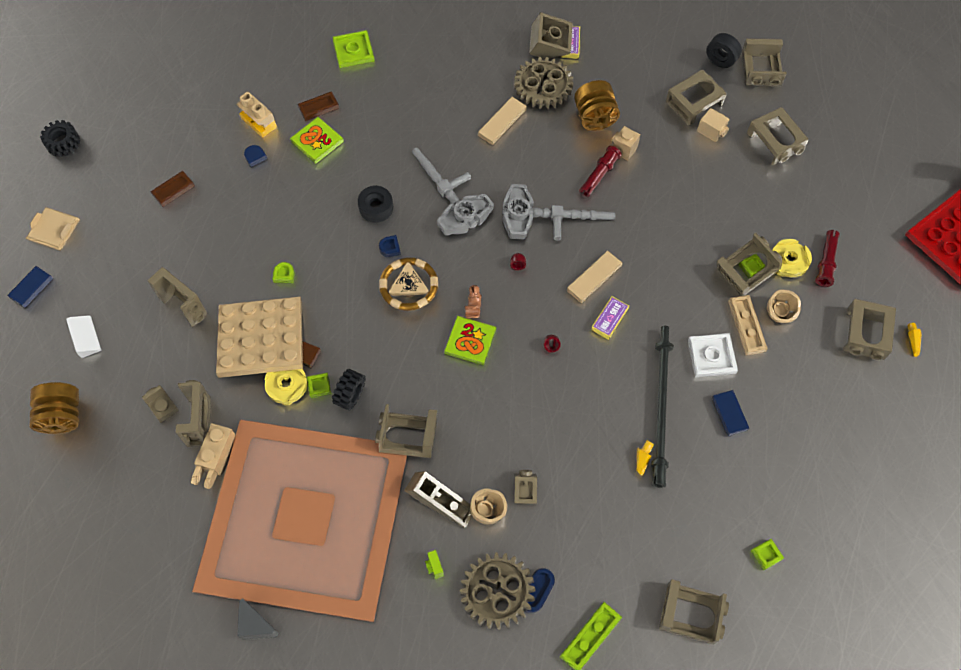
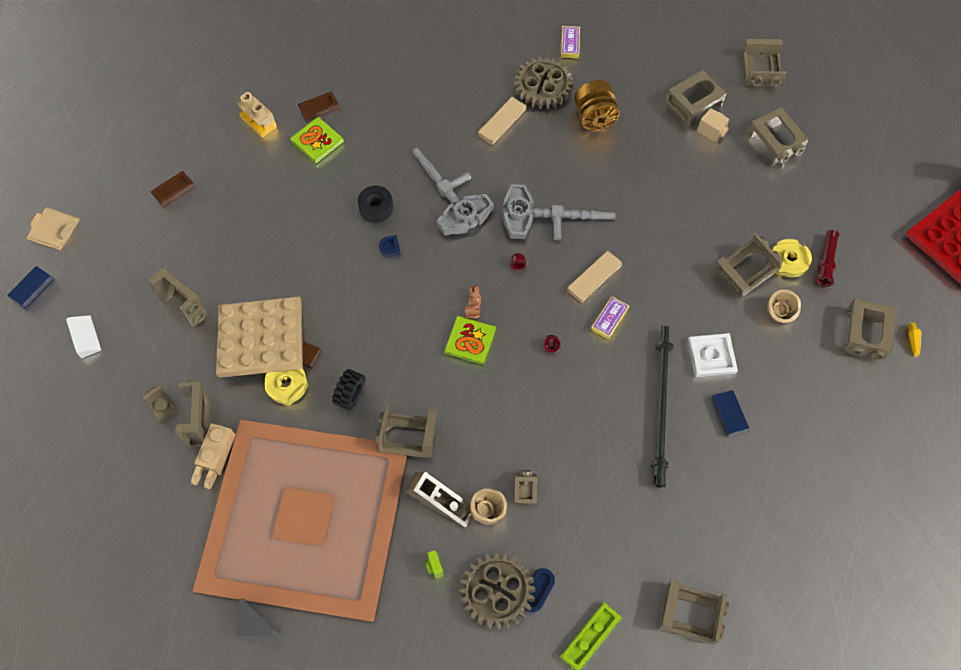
pearl gold wheel [29,382,79,434] -> none
black tyre [40,120,80,157] -> none
dark blue tile [244,145,267,167] -> none
lime tile [272,262,295,283] -> none
lime tile [307,373,332,398] -> none
lime tile [332,30,375,68] -> none
piece [379,258,438,311] -> none
dark tan slope [529,12,573,59] -> none
dark red pin [579,146,622,197] -> none
tan brick [612,126,641,161] -> none
yellow bar [636,440,654,476] -> none
black tyre [706,33,742,68] -> none
tan tile [728,295,768,356] -> none
lime tile [738,254,766,279] -> none
lime tile [751,539,784,570] -> none

